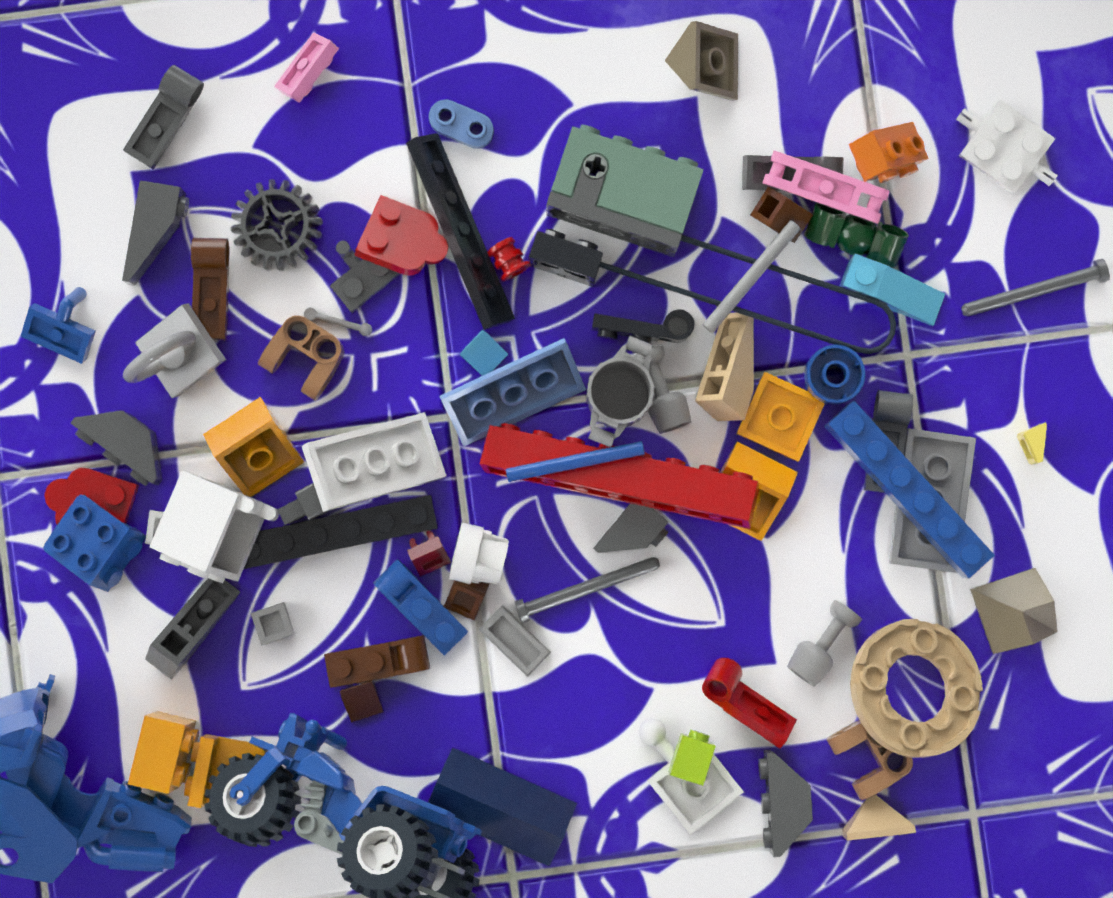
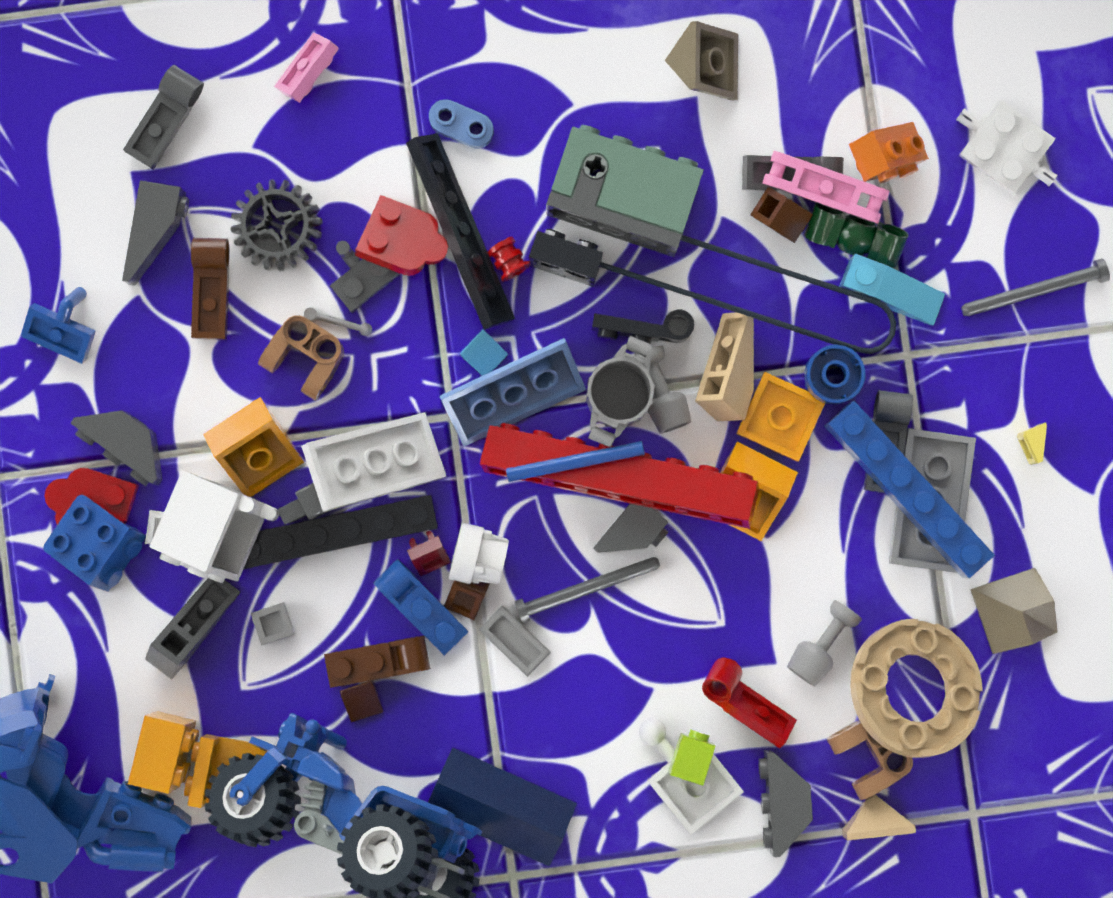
light grey tile [123,303,226,398] -> none
light grey bar [702,220,801,334] -> none

